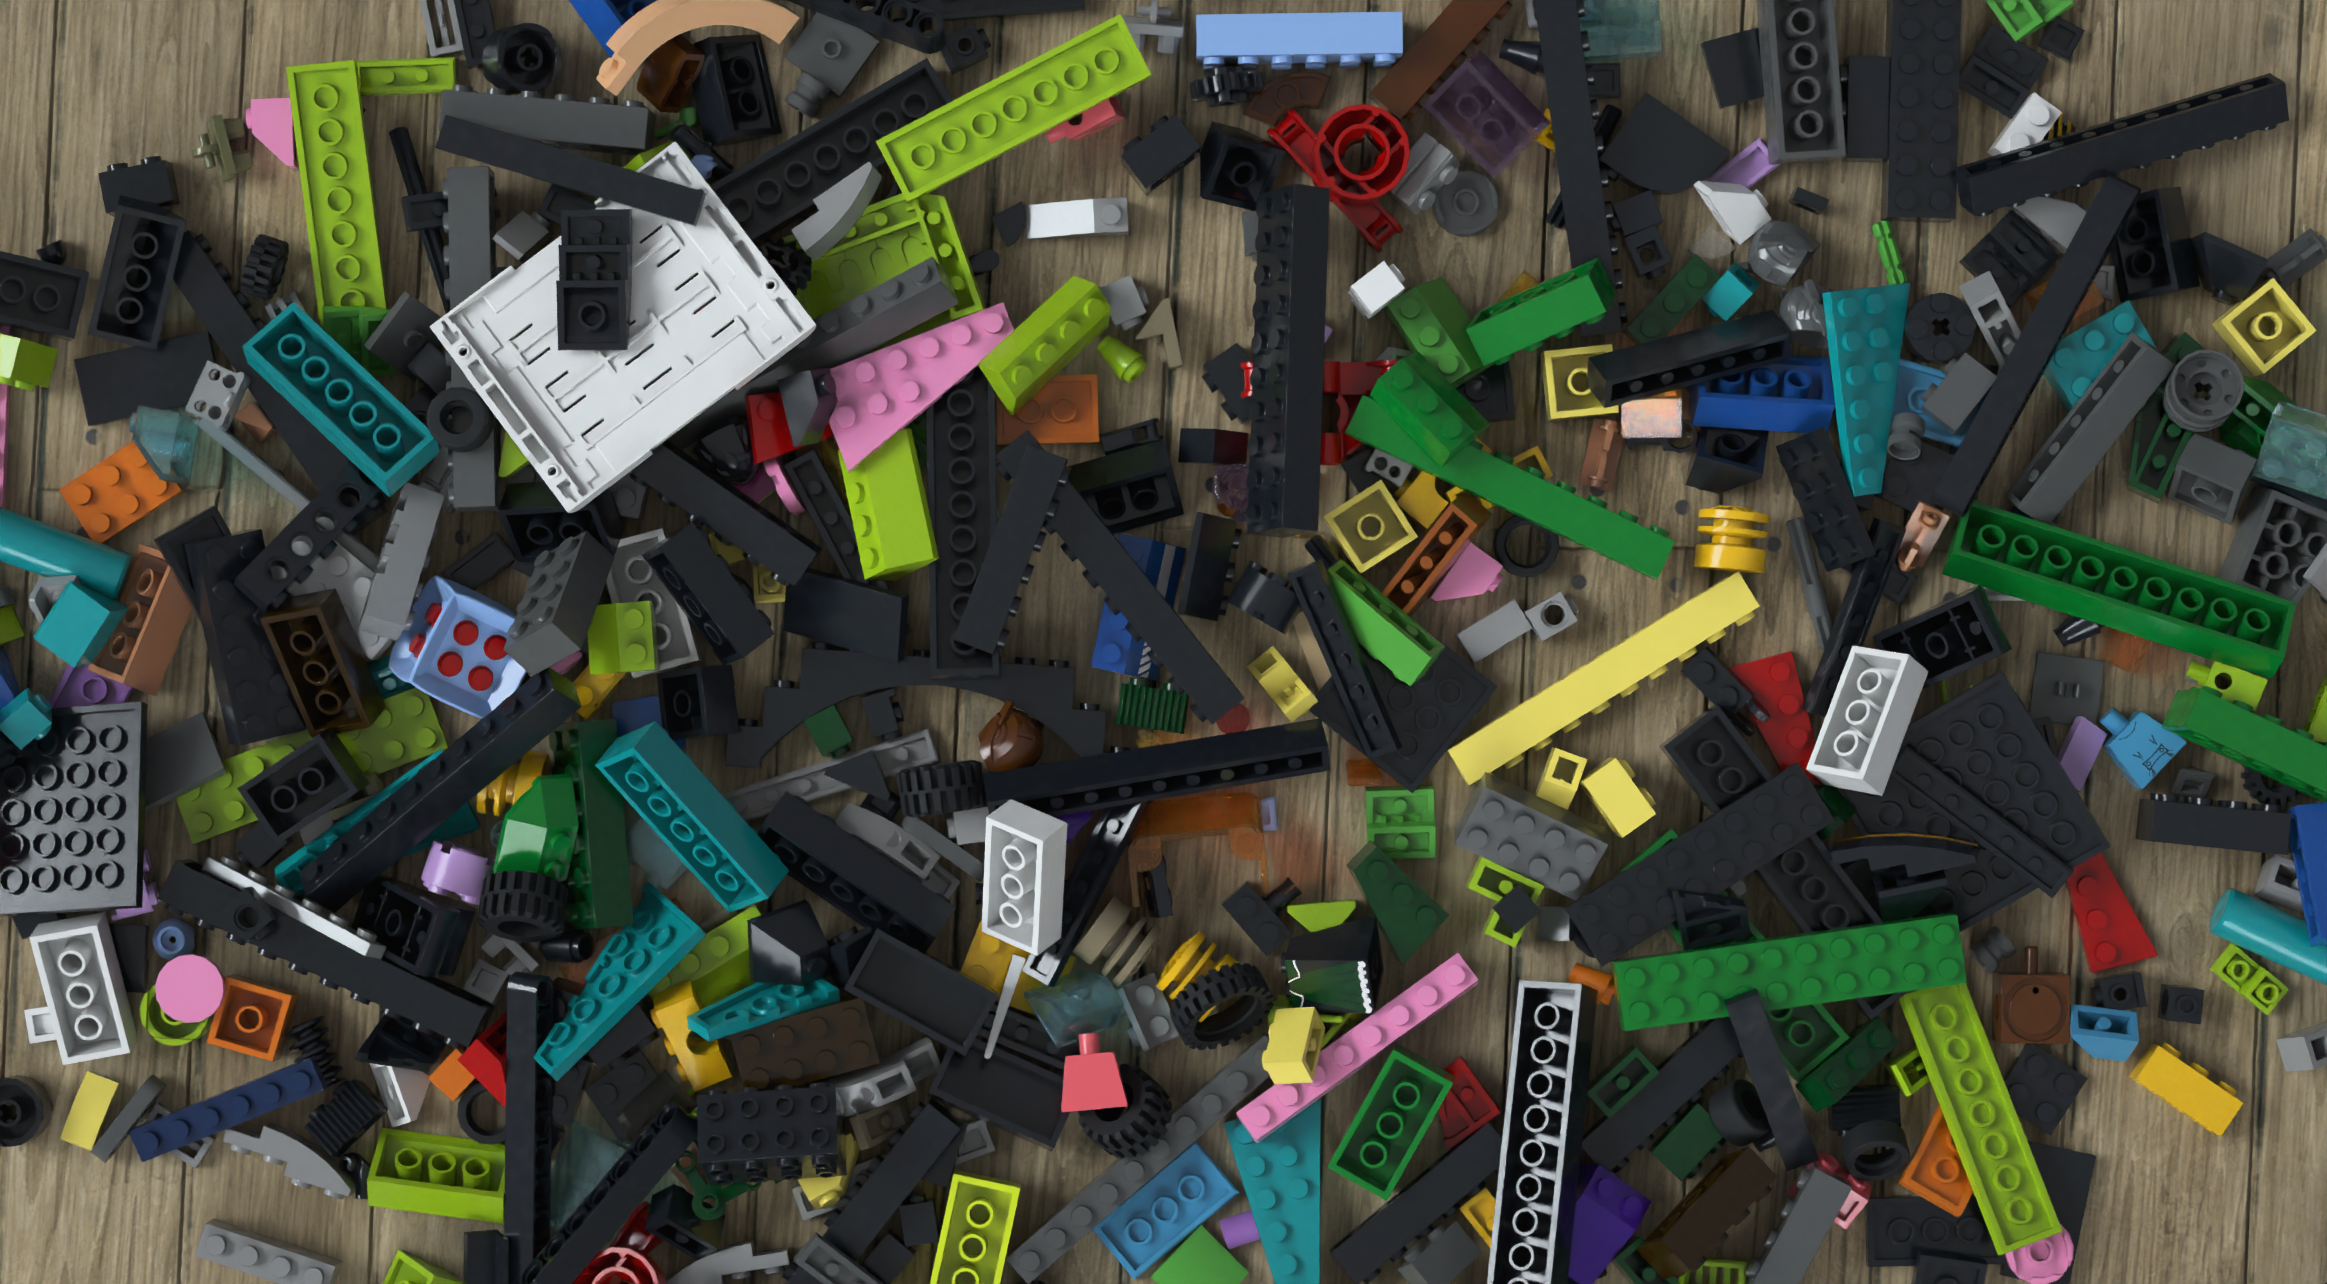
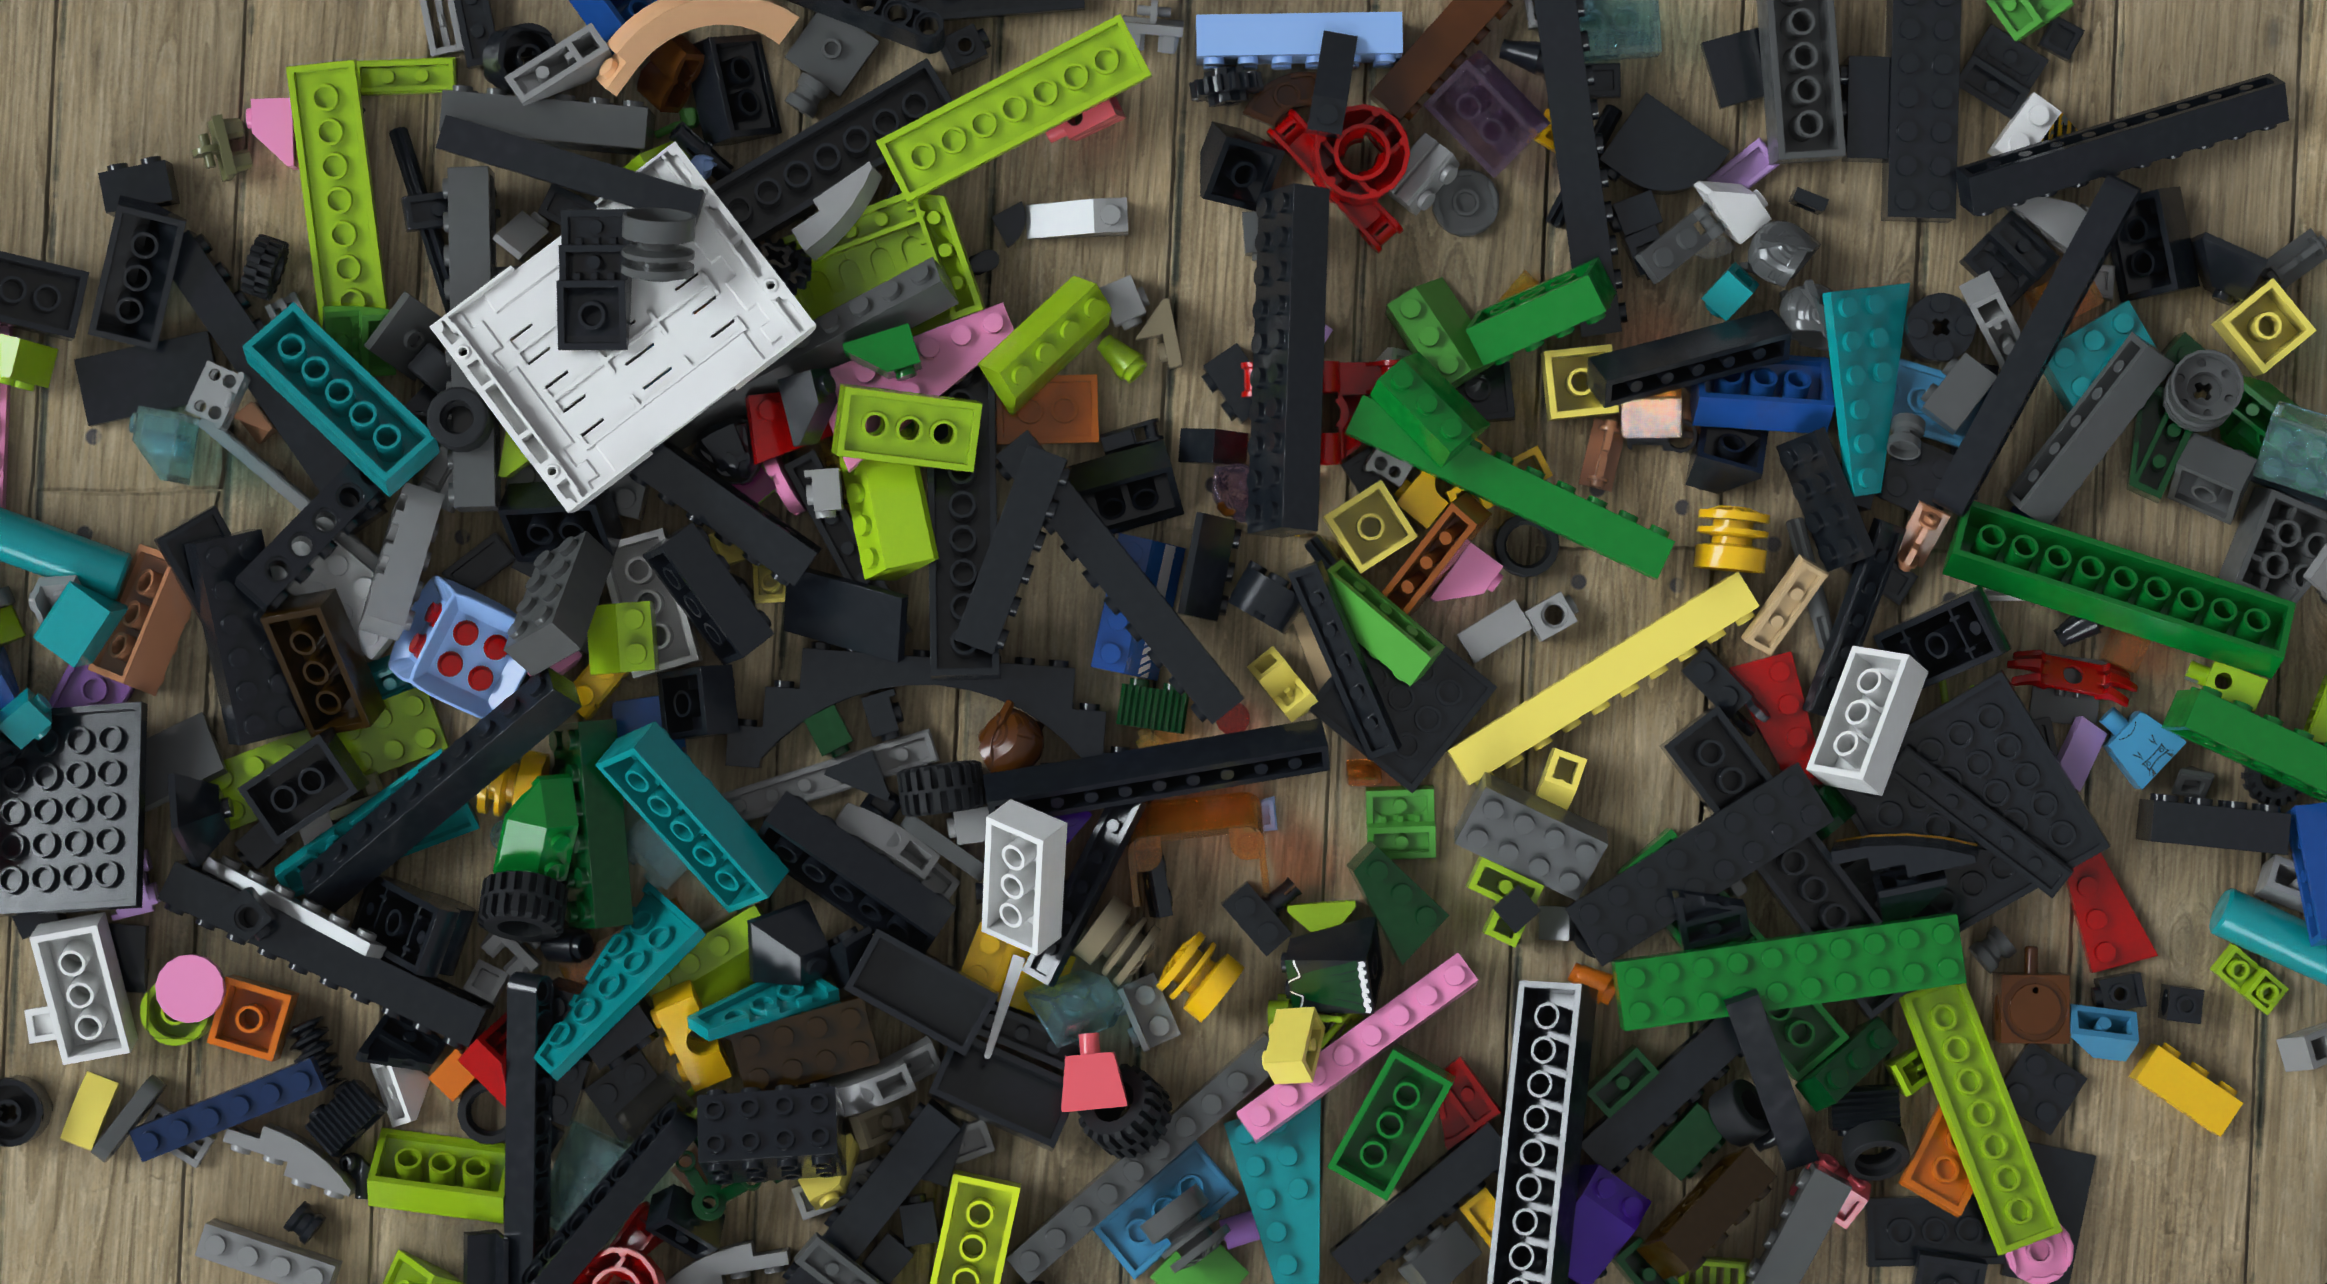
black hinge [36,239,67,265] -> none
orange plate [59,434,184,544] -> none
light blue plate [152,918,195,961] -> none
lavender brick [421,839,496,905] -> none
black brick [1121,114,1201,196] -> none
black tyre [1170,963,1274,1050] -> none
white arch [1347,261,1405,322] -> none
light yellow brick [1579,757,1656,838] -> none
dark green brick [1622,254,1721,345] -> none
bright green axle [1872,220,1908,285] -> none
none -> black slope [168,773,234,868]
none -> black wheel [283,1201,326,1245]
none -> light grey slope [504,23,612,106]
none -> dark grey wheel [621,207,696,282]
none -> light grey brick [804,468,844,519]
none -> lime brick [832,383,983,472]
none -> green slope [842,323,922,381]
none -> dark grey wheel [1139,1183,1231,1274]
none -> black slope [1306,31,1358,139]
none -> dark grey plate [1635,202,1726,284]
none -> tan tile [1741,554,1829,656]
none -> red piece [2007,650,2138,707]

